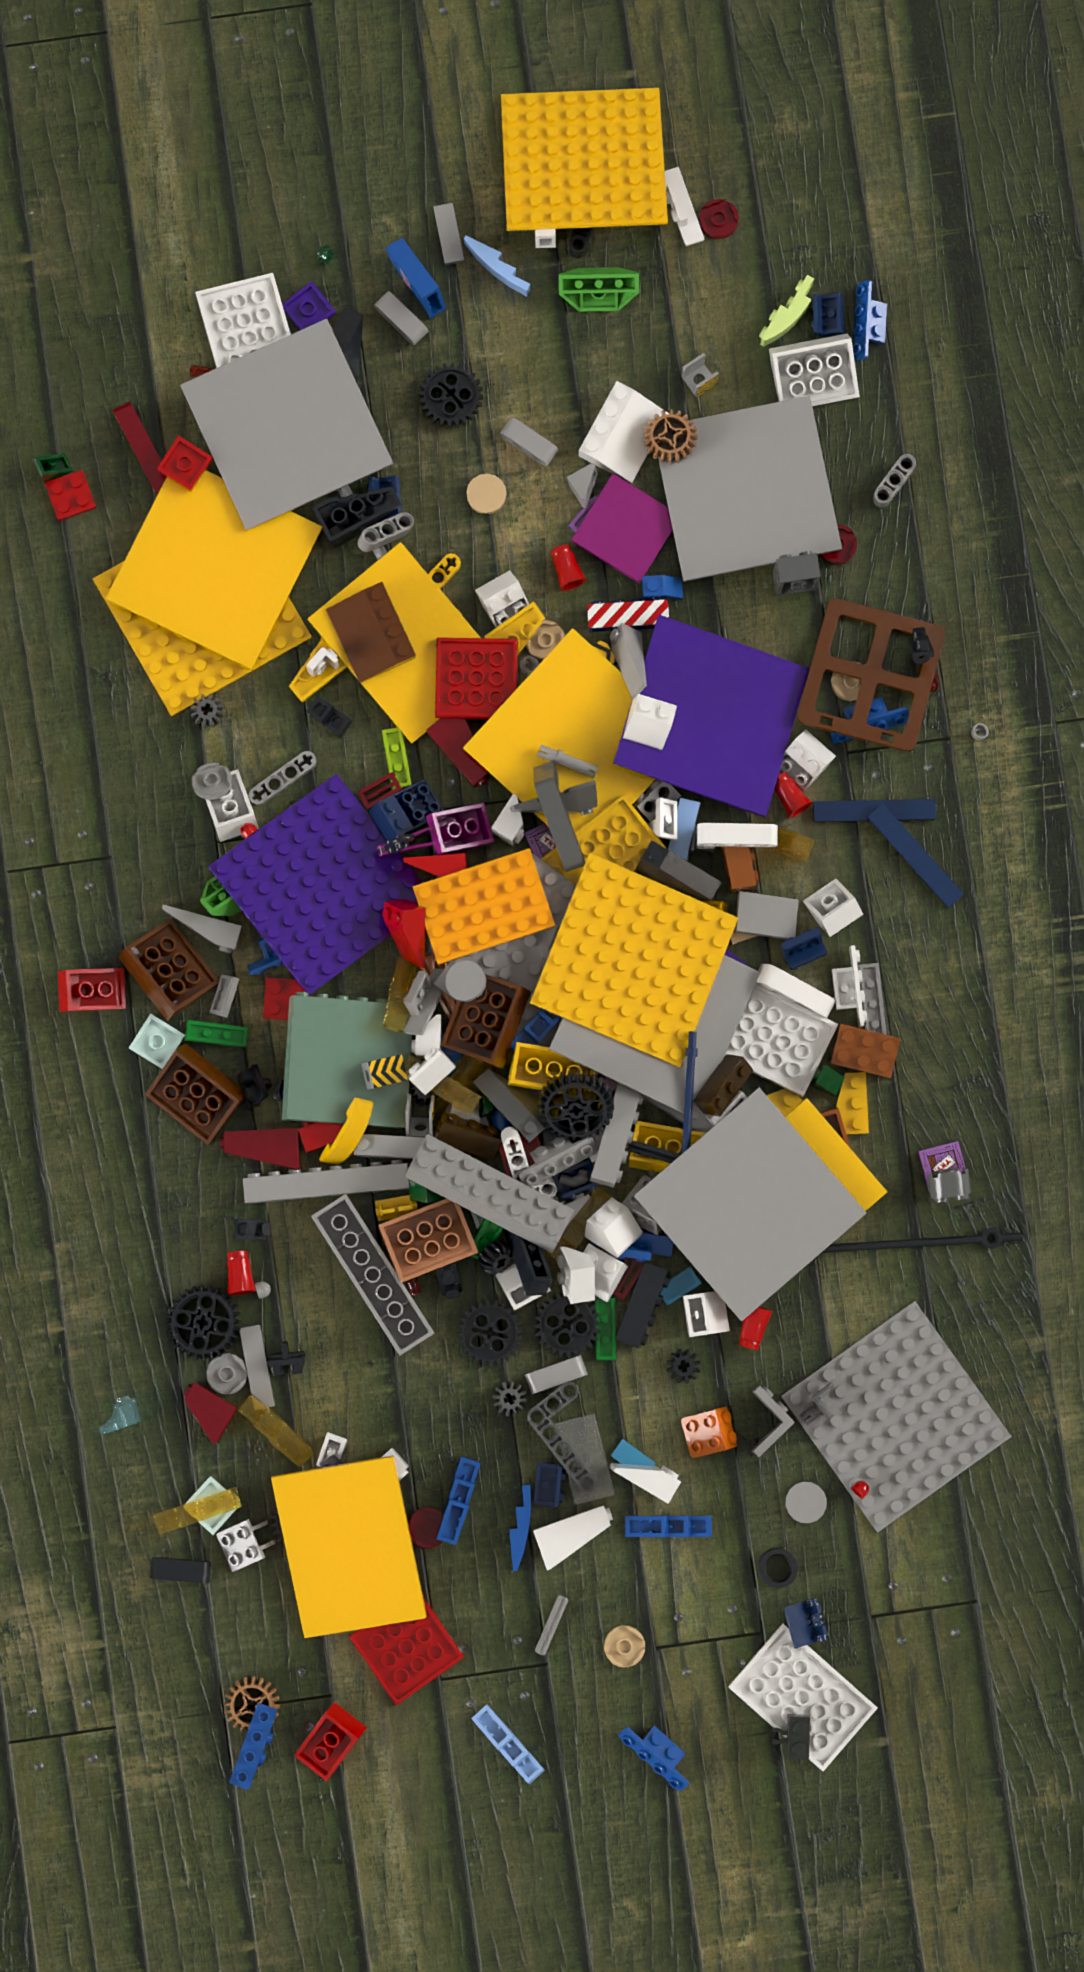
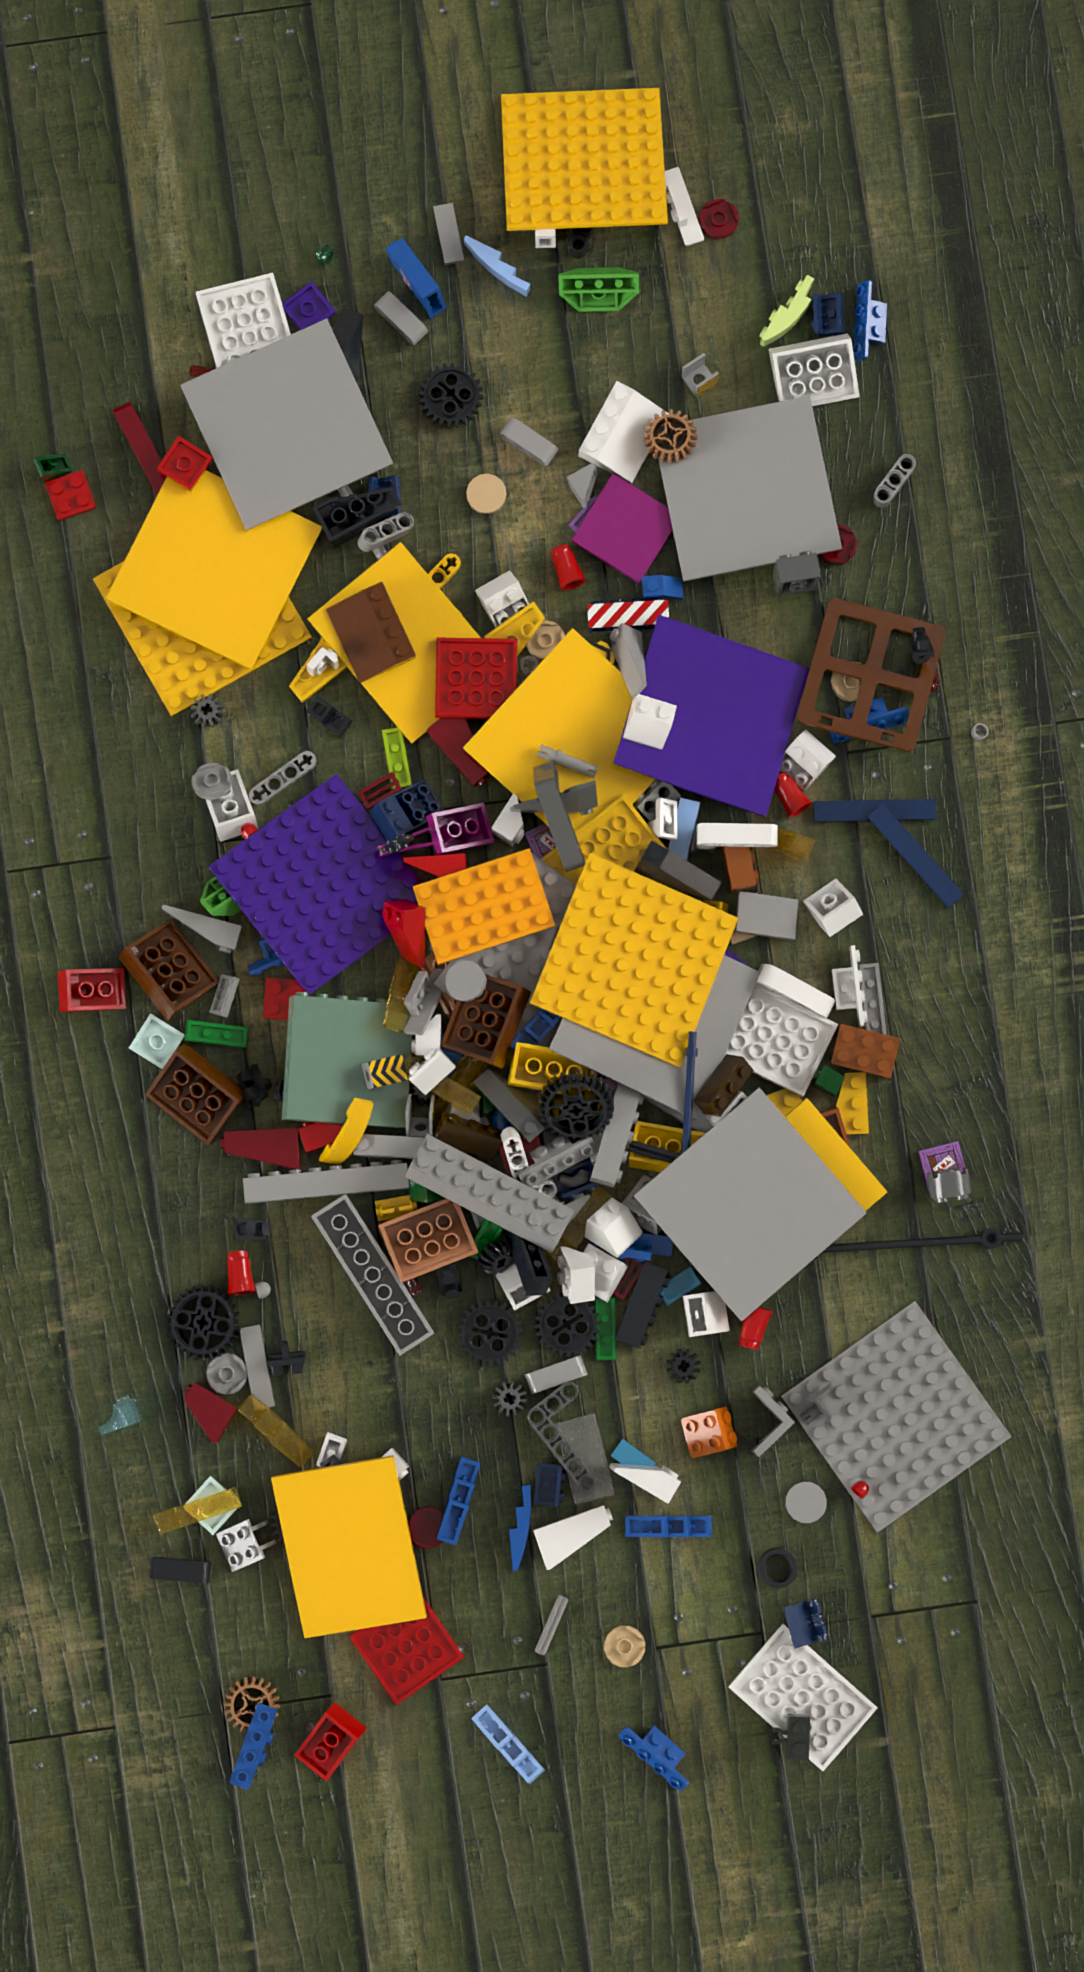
dark blue bracket [781,927,828,970] -> none

